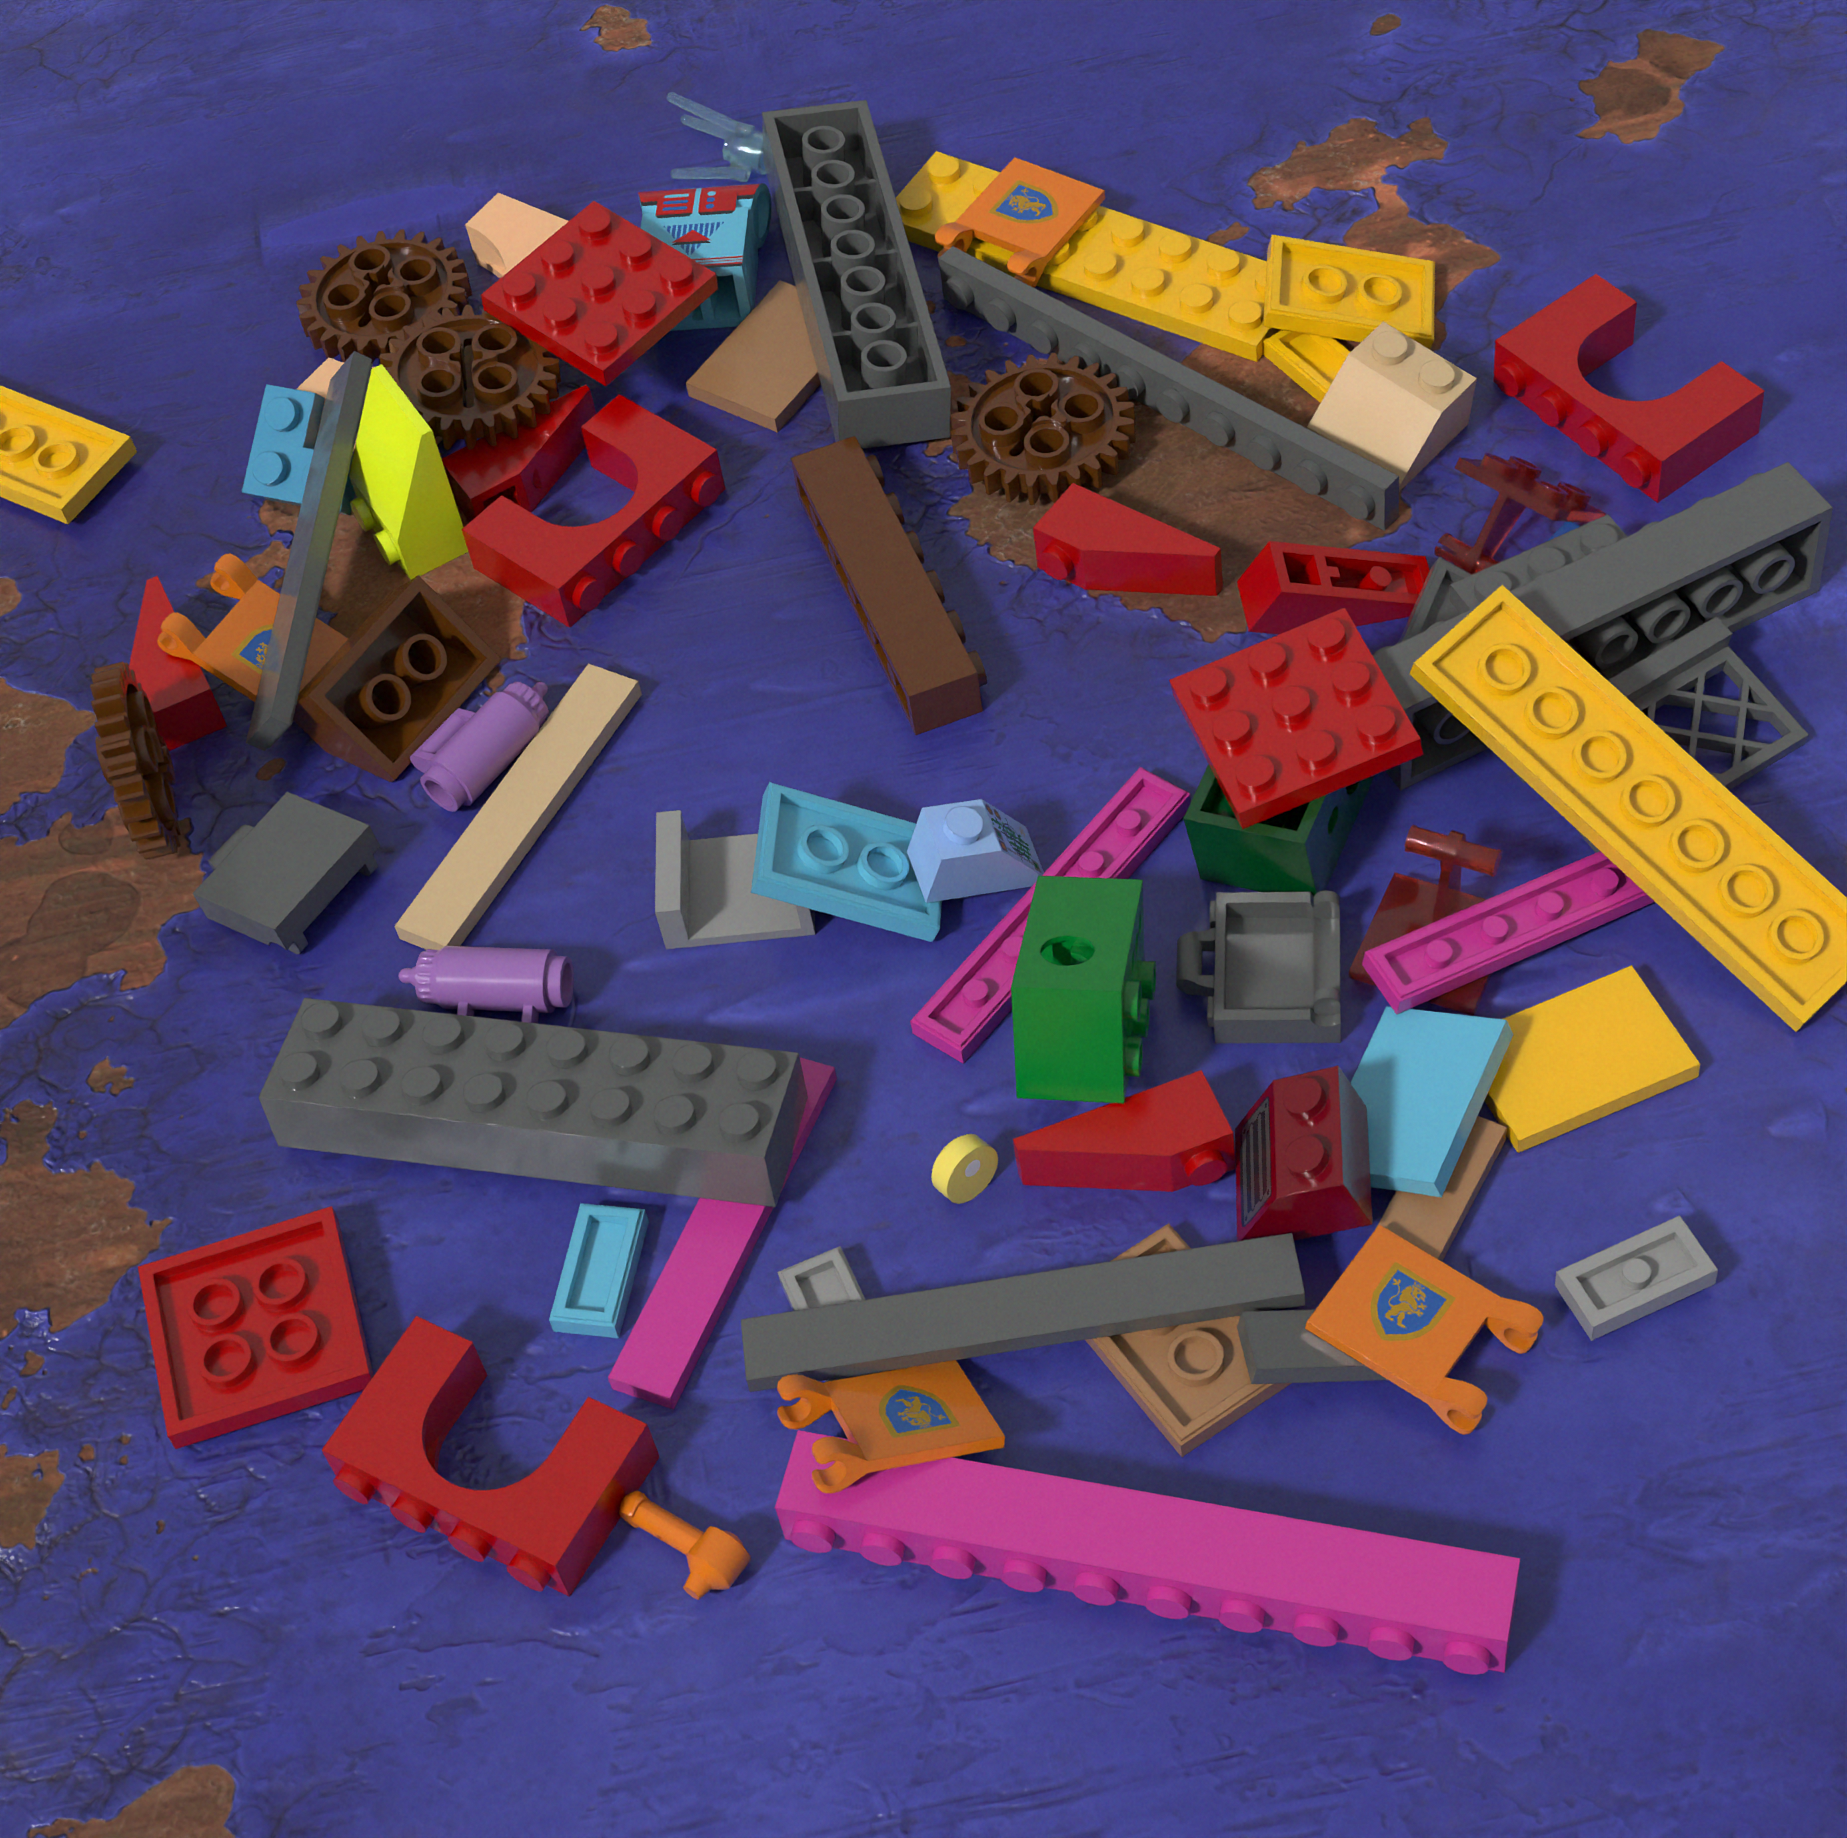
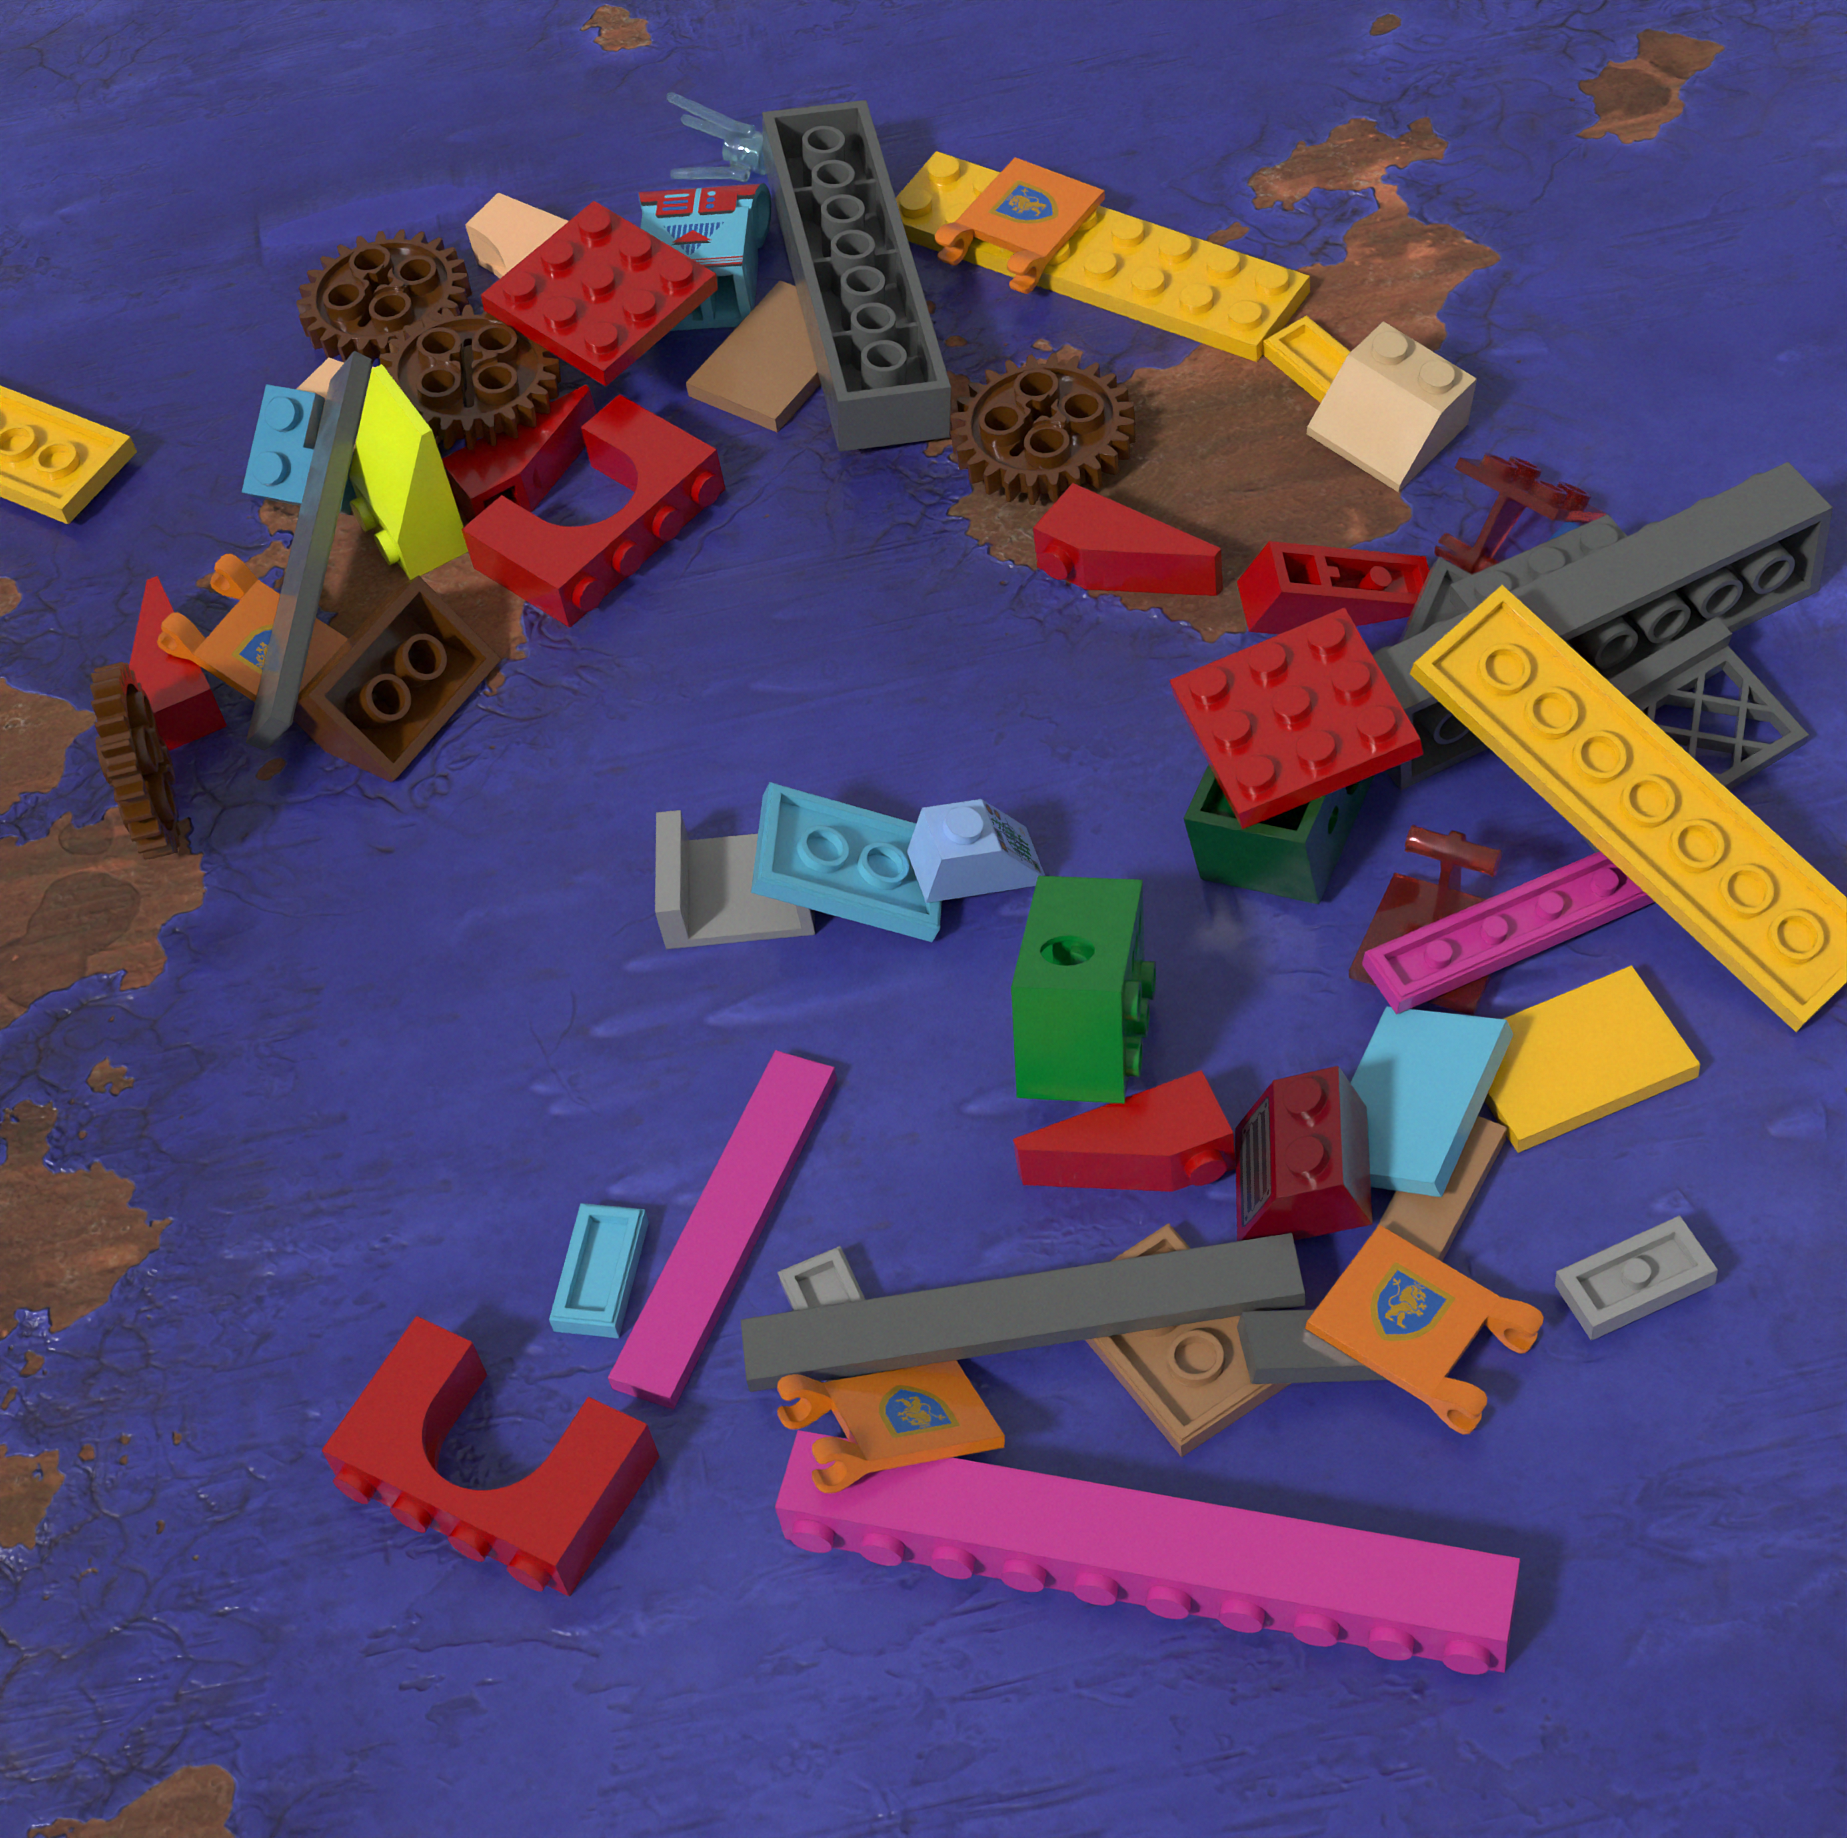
red plate [138,1206,374,1449] -> none
dark grey piece [192,792,381,954] -> none
dark grey brick [258,998,808,1207] -> none
tan tile [394,664,642,950] -> none
medium lavender piece [398,946,574,1024] -> none
medium lavender piece [410,682,549,812] -> none
orange piece [619,1491,751,1600] -> none
reddish brown brick [791,436,987,735] -> none
dark pink tile [910,767,1191,1064] -> none
light yellow tile [931,1134,998,1204] -> none
dark grey plate [938,246,1399,531] -> none
dark grey piece [1176,890,1341,1043] -> none
yellow tile [1263,235,1435,350] -> none
red arch [1493,274,1765,503] -> none

